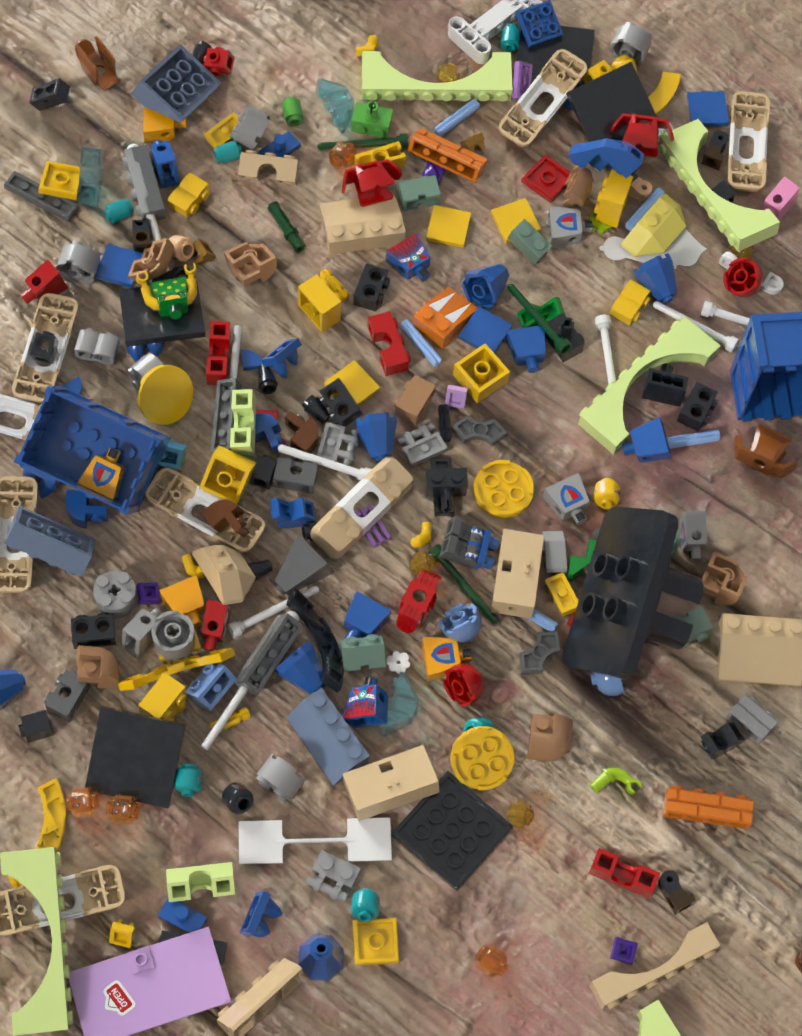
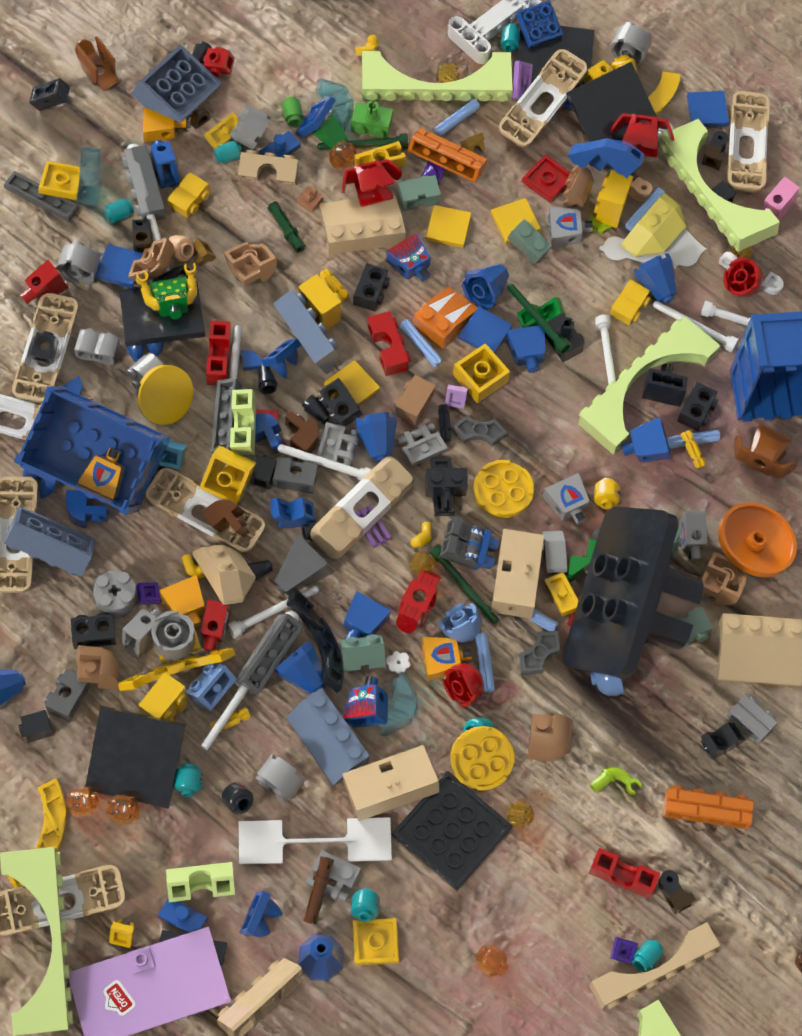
none -> dark brown tile [191,107,210,129]
none -> sand blue slope [273,289,340,375]
none -> blue tile [296,96,336,138]
none -> nougat tile [297,186,323,213]
none -> reddish brown pin [303,856,334,924]
none -> green slope [311,115,348,150]
none -> light blue axle [475,632,495,693]
none -> teal brick [632,940,664,973]
none -> yellow axle [681,430,706,468]
none -> orange dish [718,502,797,577]

